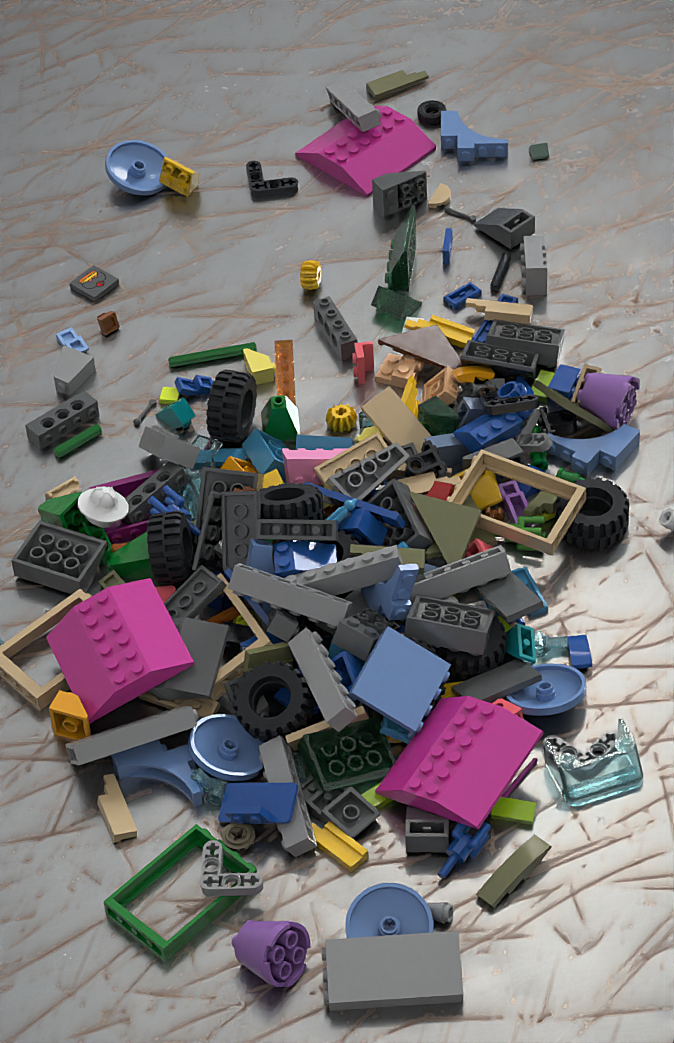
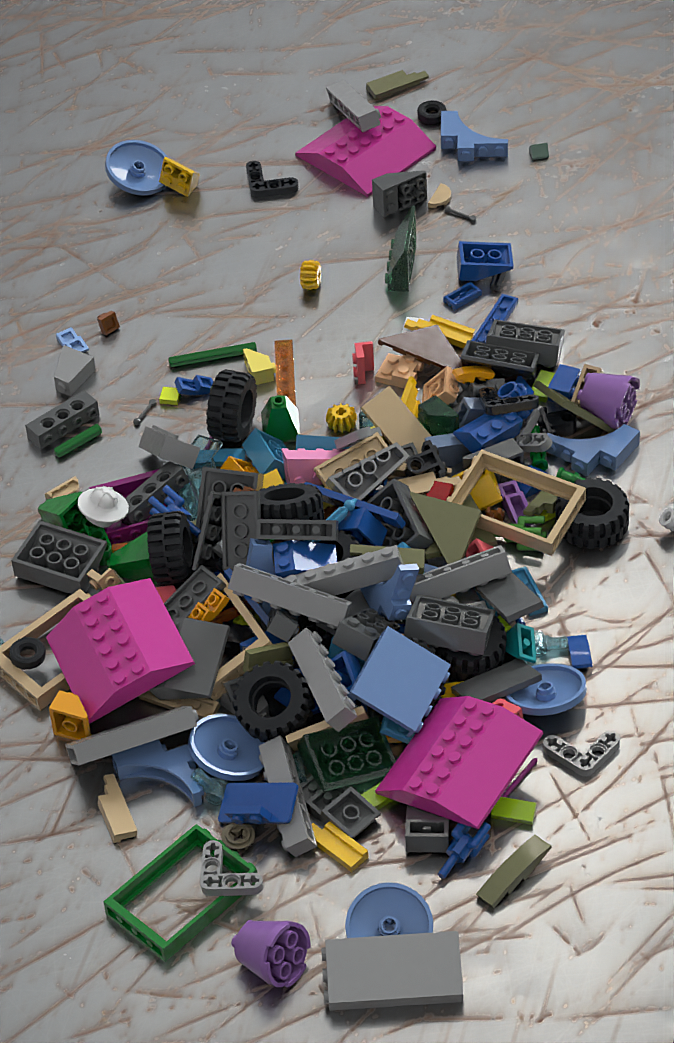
dark grey tile [69,265,119,302] -> none
teal slope [155,398,196,429] -> none
dark grey brick [313,296,358,360] -> none
clear green slope [371,285,423,321] -> none
light grey cone [427,902,454,924] -> none
blue tile [442,228,453,264] -> none
tan piece [465,298,533,324] -> none
dark grey slope [474,208,535,249] -> none
light grey wedge [520,235,547,295] -> none
clear light blue windscreen [545,718,644,806] -> none
none -> black tyre [9,637,46,670]
none -> tan bracket [86,568,121,591]
none -> light orange slope [188,588,230,622]
none -> light grey beam [334,426,383,450]
none -> blue slope [456,241,514,281]

